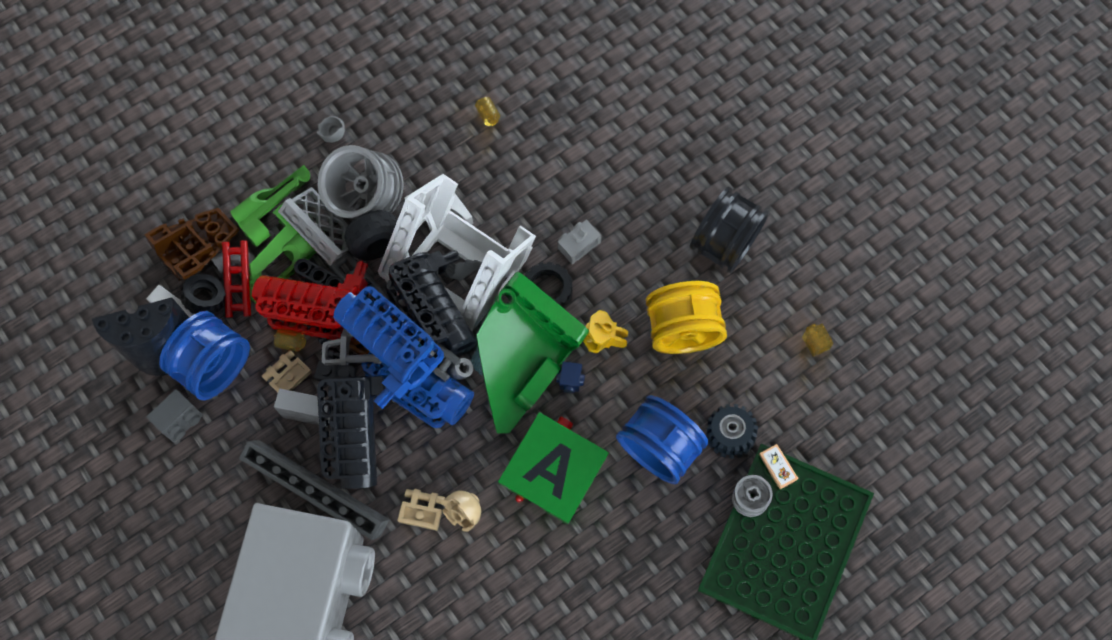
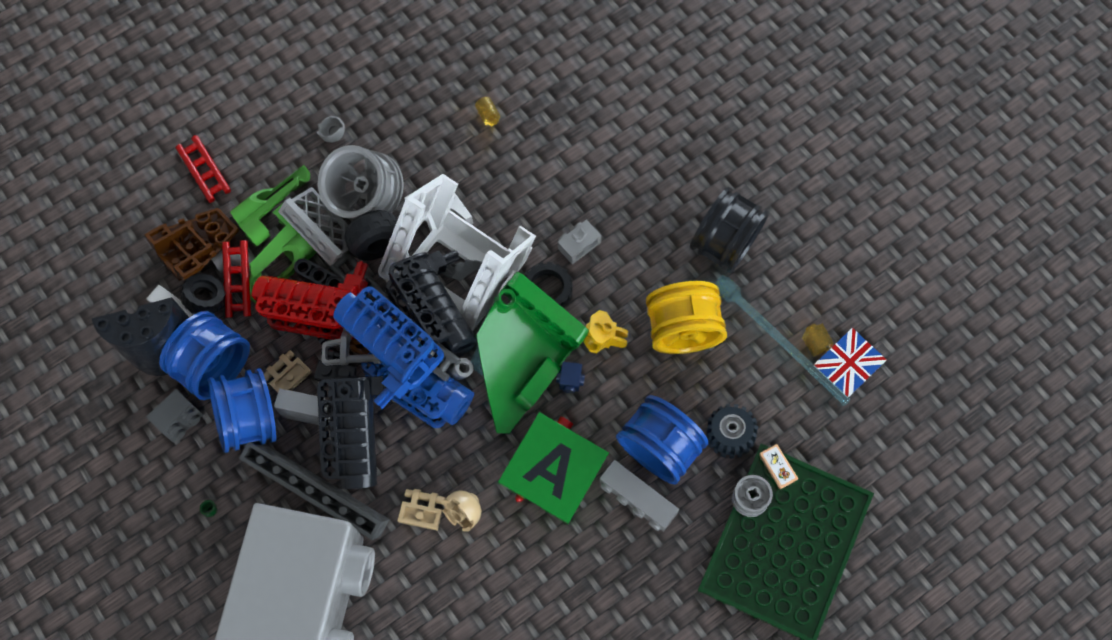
clear yellow brick [274,329,306,352] -> none
none -> red bar [175,135,231,203]
none -> dark green hinge [199,500,218,517]
none -> blue wheel [208,368,276,453]
none -> light grey brick [600,460,679,532]
none -> flag [714,275,887,406]

